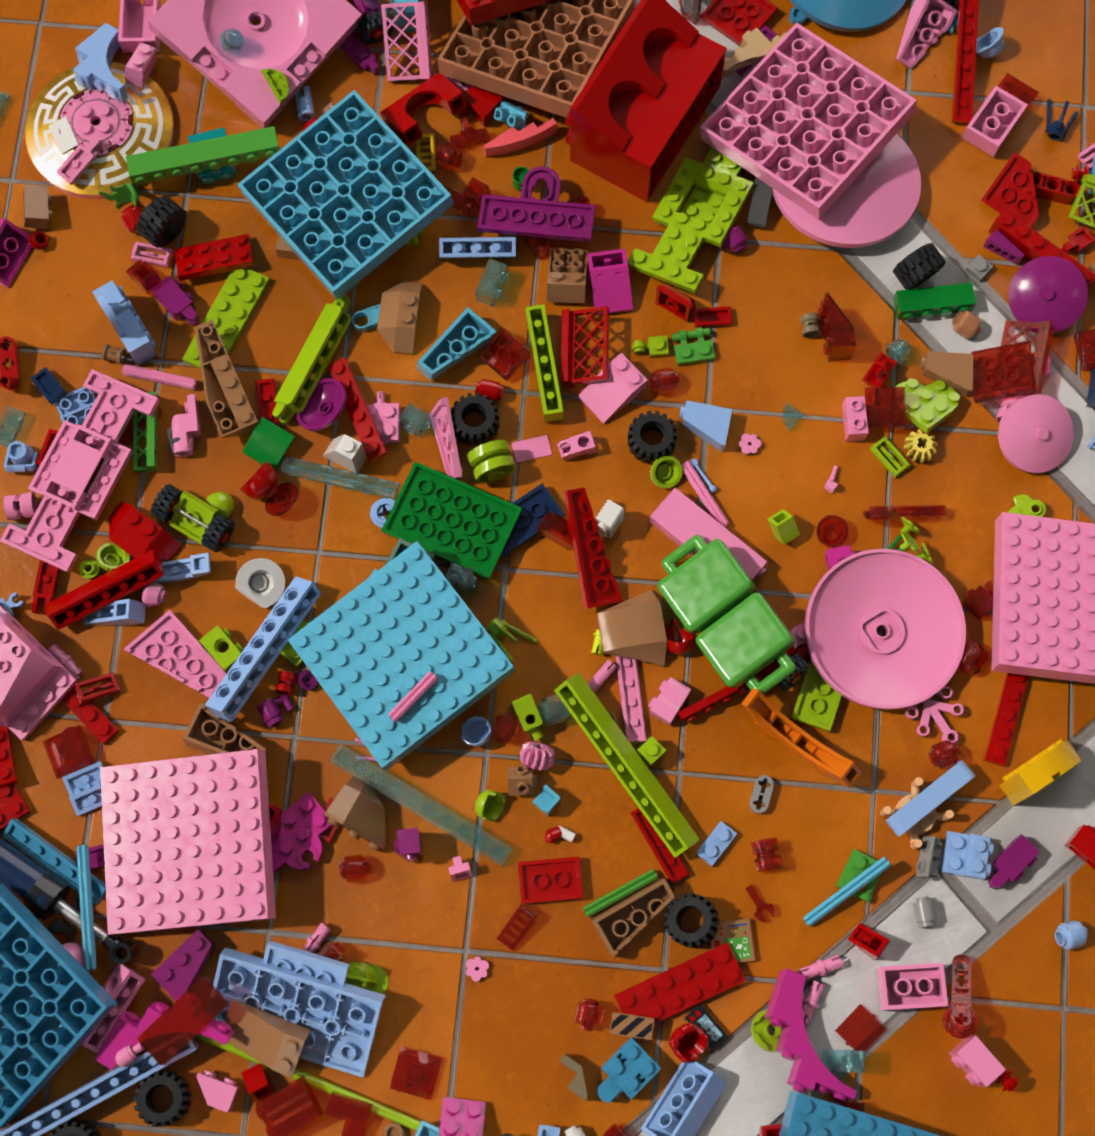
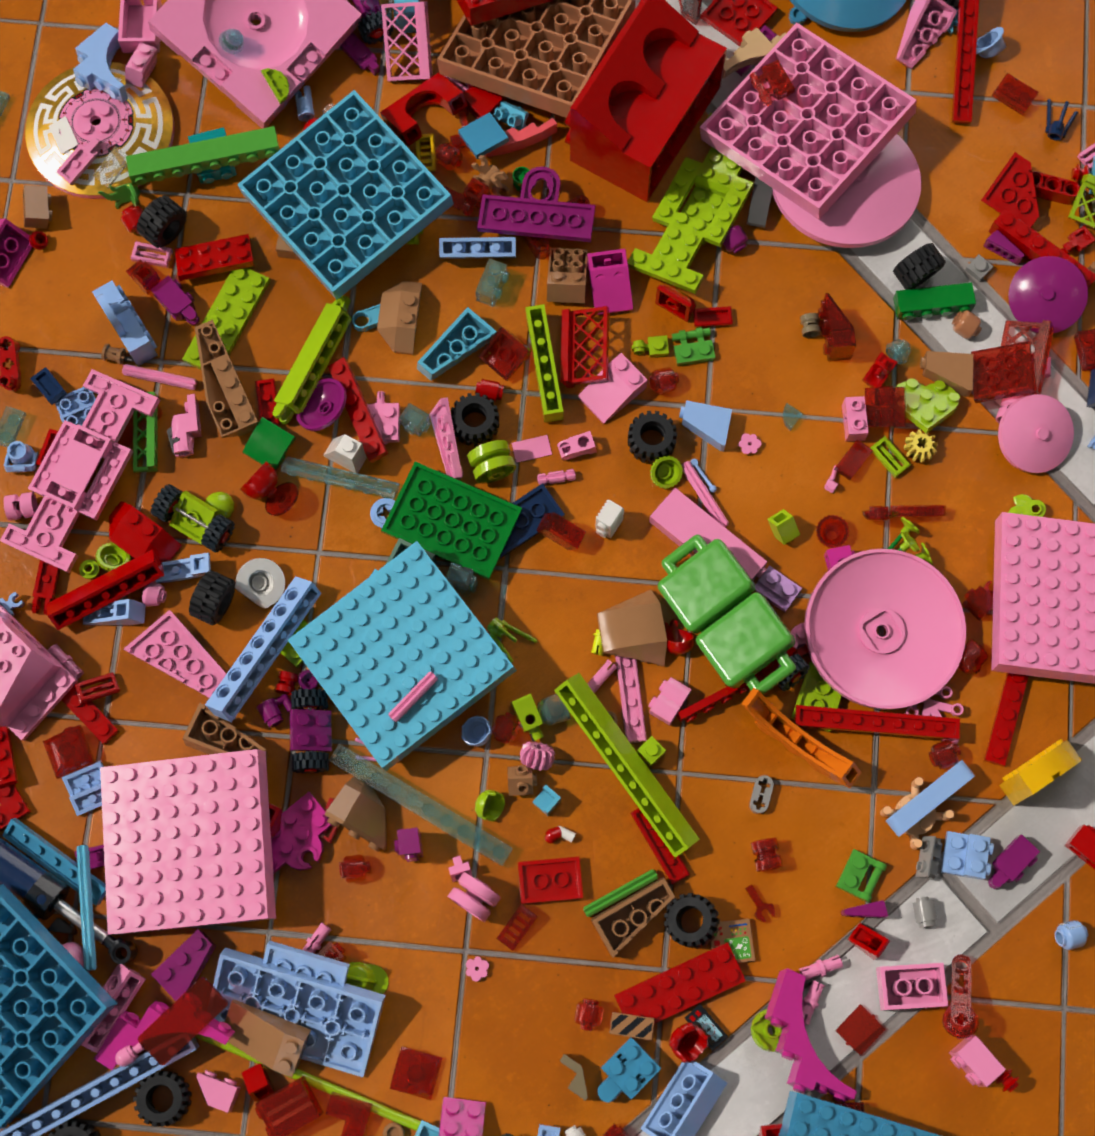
lime brick [199,625,244,673] -> none
red wing [564,487,623,609] -> none
light blue plate [696,821,737,867] -> none
medium azure axle [803,857,891,926] -> none
clear light blue brick [822,1049,865,1073] -> none
bright pink brick [962,86,1028,157] -> none
none -> clear plate [92,146,128,188]
none -> black tyre [189,570,235,626]
none -> plate [290,689,332,773]
none -> bright pink wheel [447,872,501,923]
none -> dark azure tile [458,112,509,159]
none -> medium nougat pin [471,155,509,196]
none -> bright pink axle [537,469,576,485]
none -> clear red plate [749,60,795,106]
none -> lavender plate [755,566,802,612]
none -> red plate [795,705,960,740]
none -> clear red tile [834,440,873,480]
none -> magenta slope [841,900,888,918]

